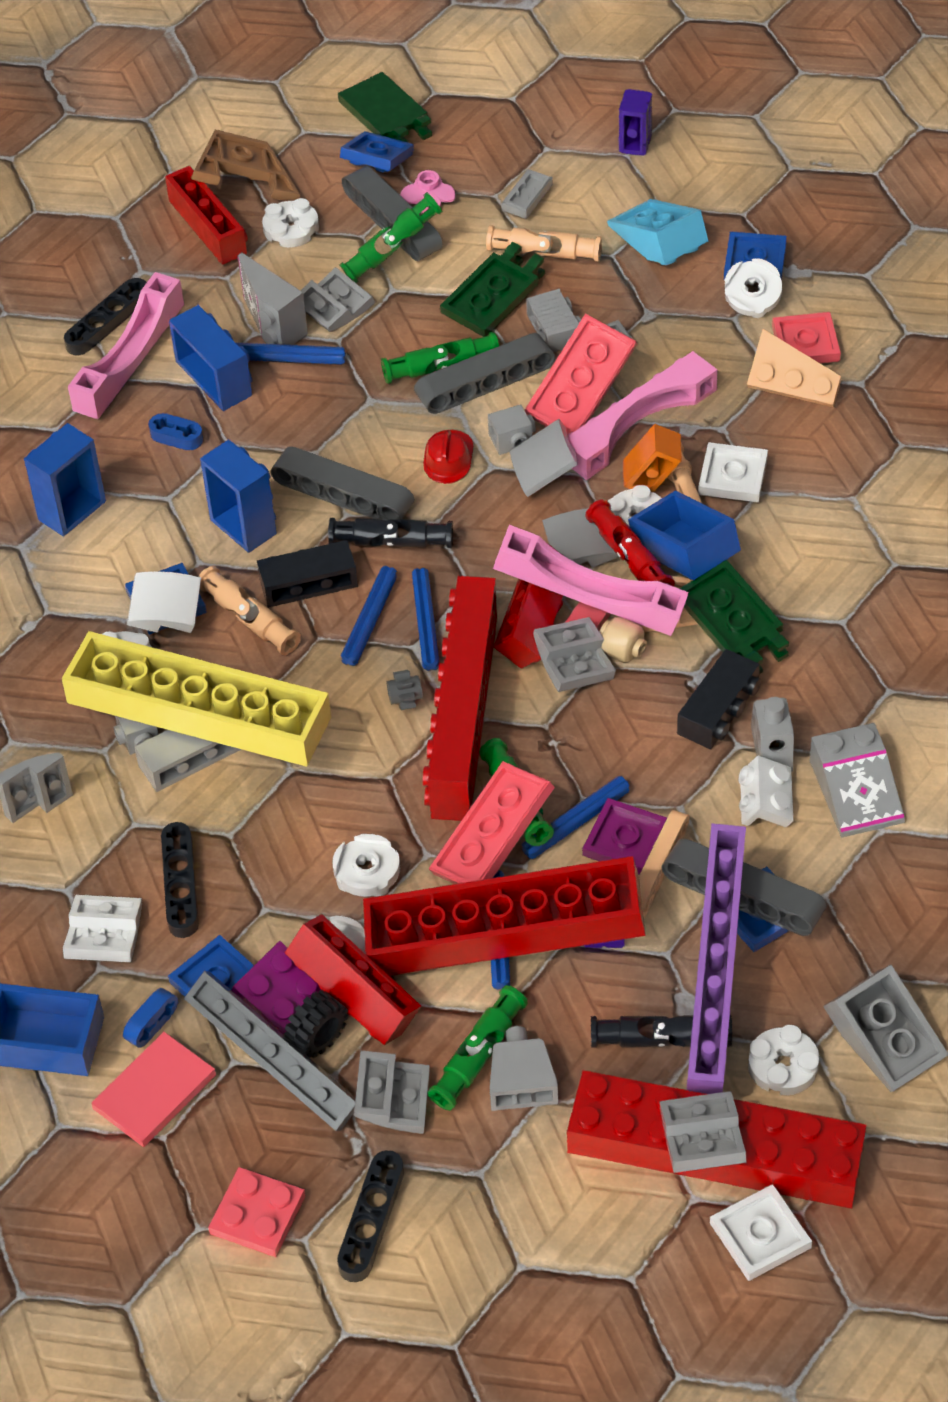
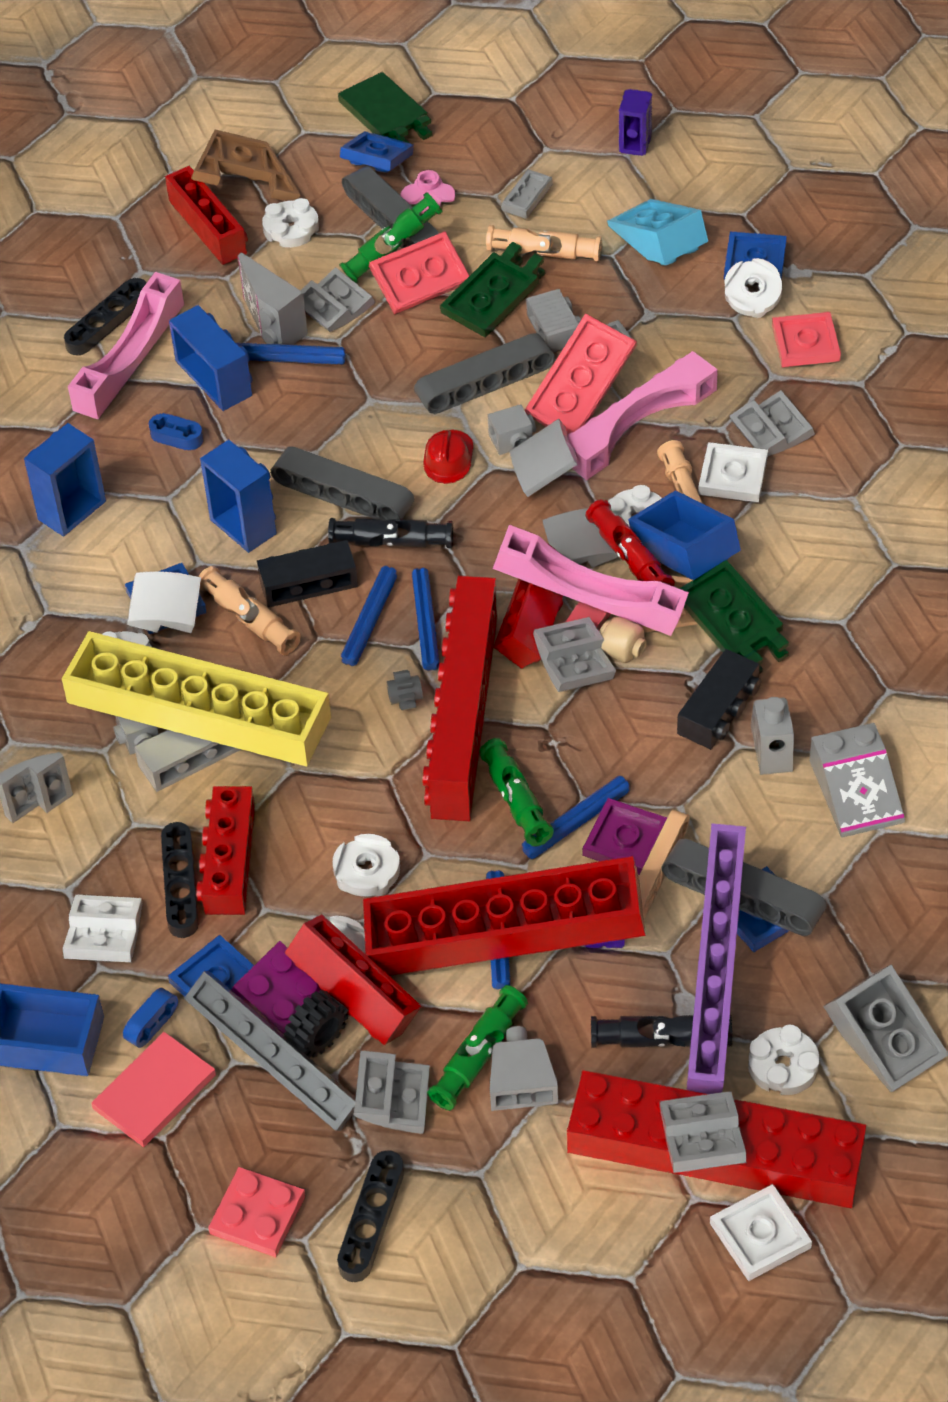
green piece [381,332,499,384] -> none
coral tile [429,761,555,884] -> none
orange brick [623,424,682,492] -> none
white bracket [738,755,793,827] -> none
light nougat wing [747,329,842,407] -> none
none -> red brick [196,786,255,915]
none -> coral tile [369,231,469,314]
none -> light grey slope [729,390,815,456]

